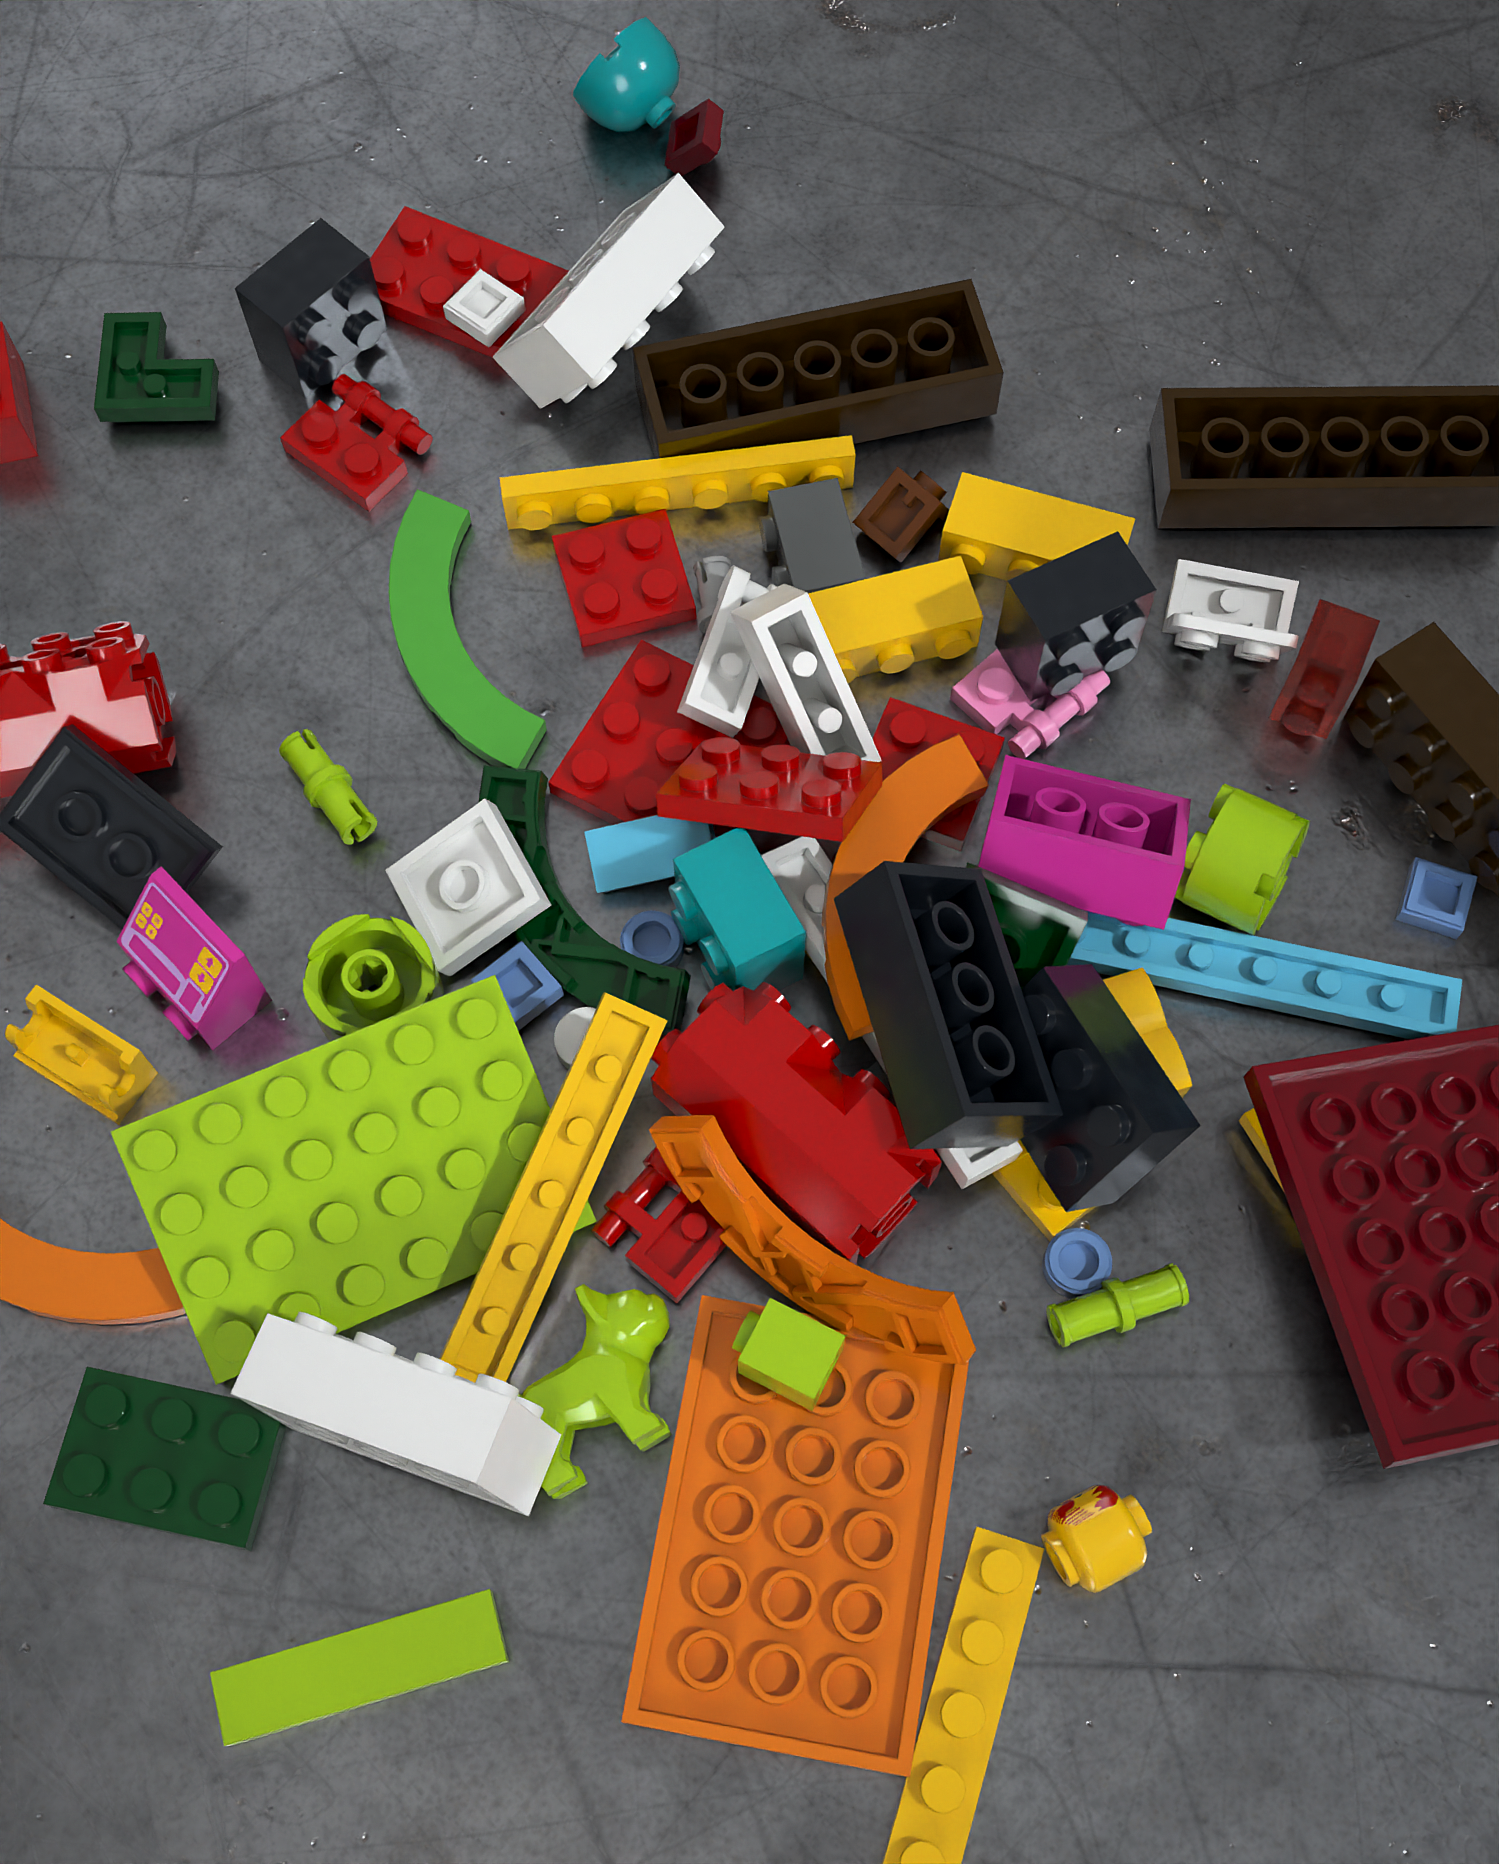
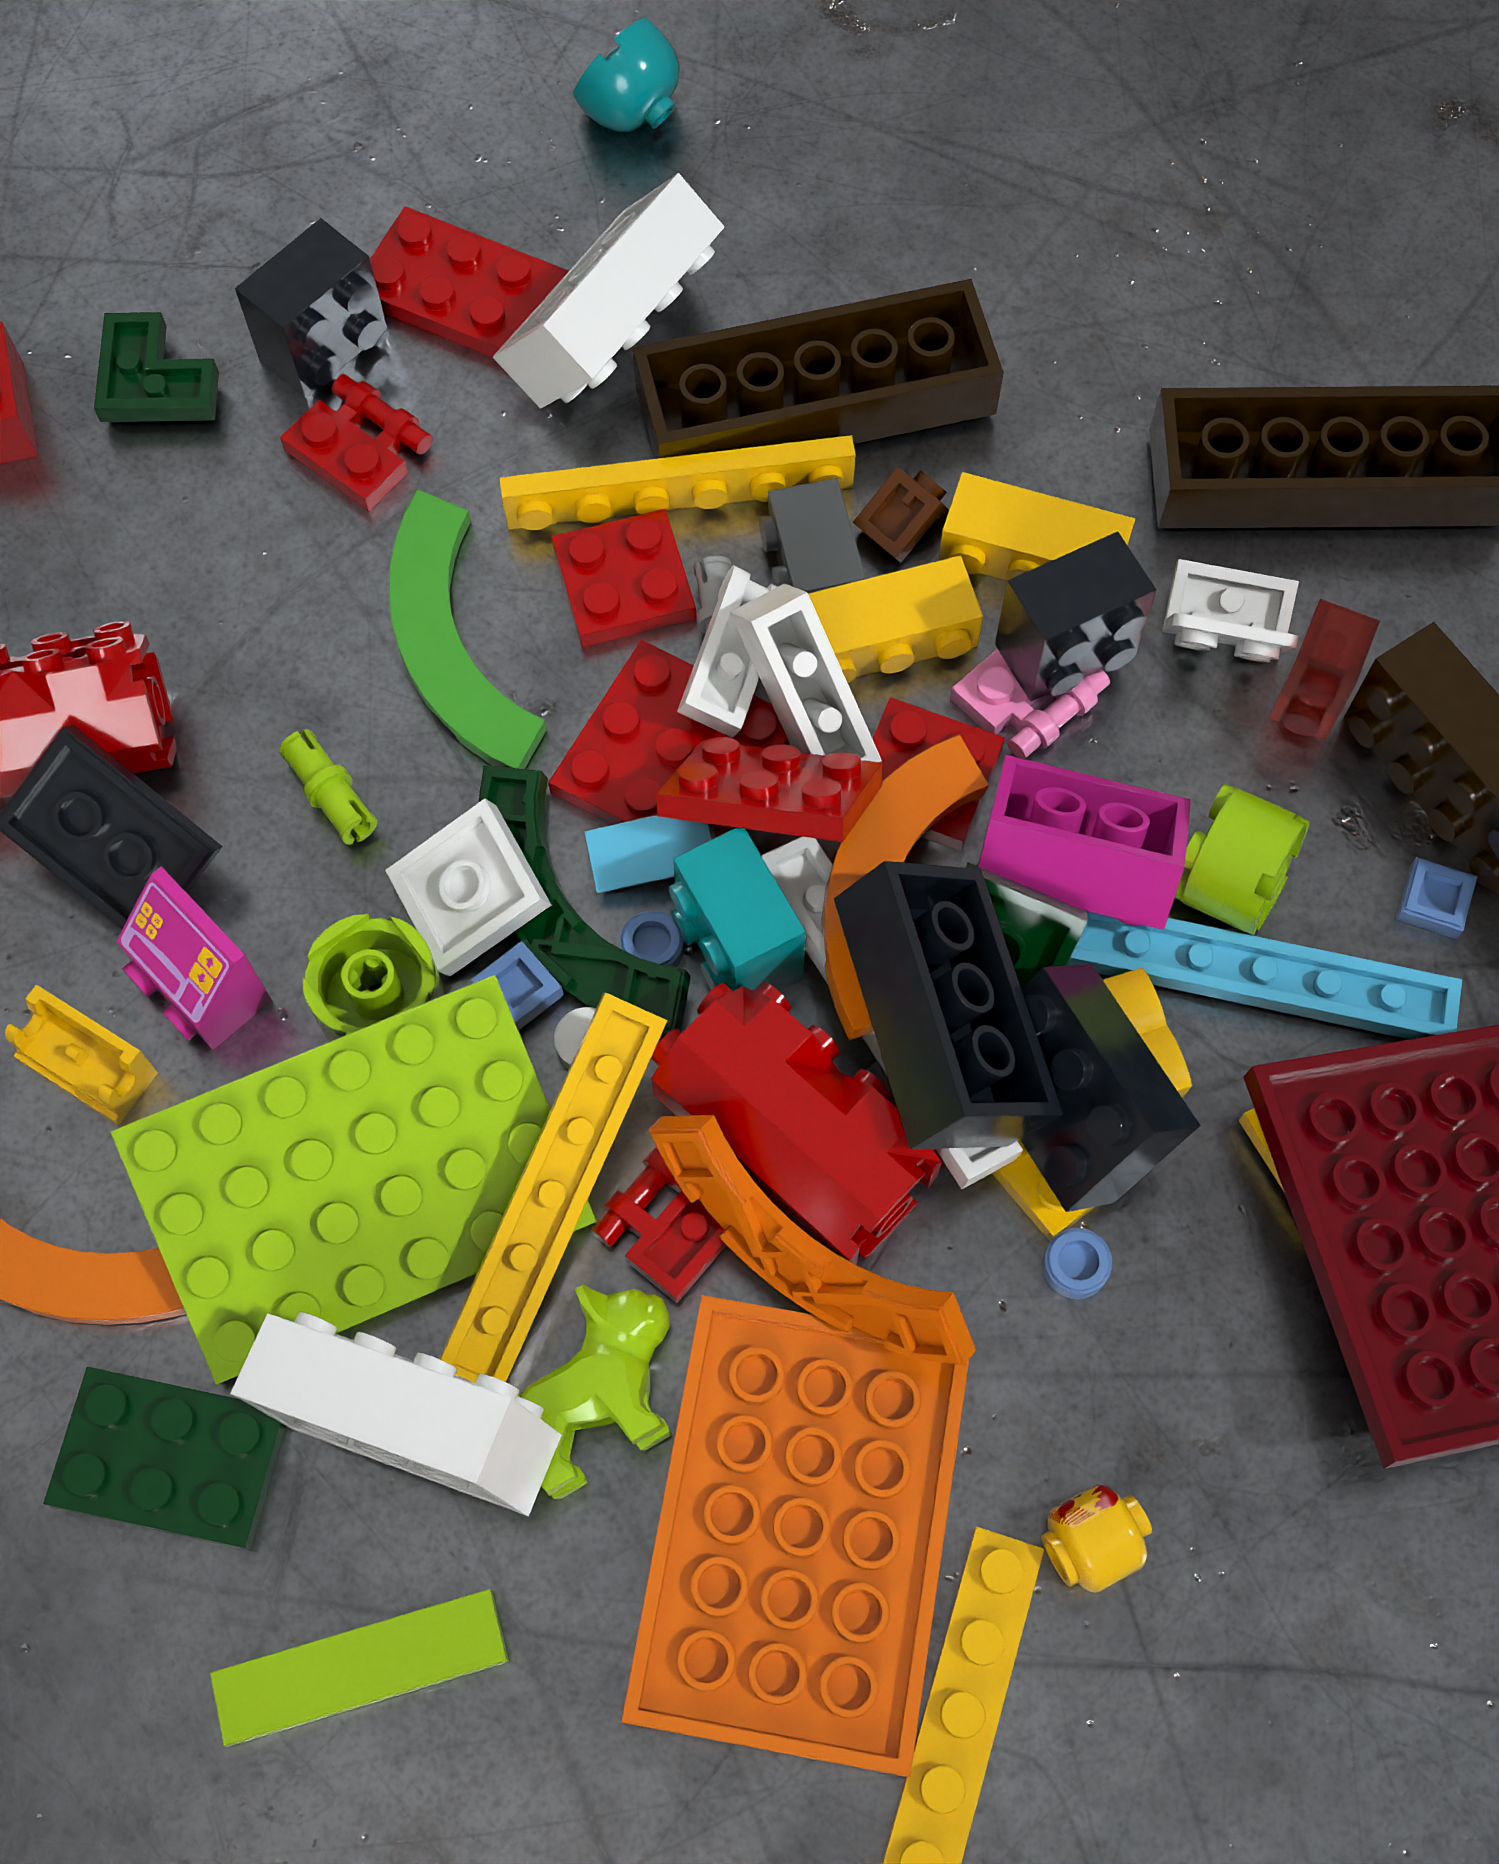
white tile [443,269,526,347] -> none
dark red plate [664,98,724,176] -> none
lime brick [732,1298,846,1411] -> none
lime pin [1046,1263,1189,1348] -> none

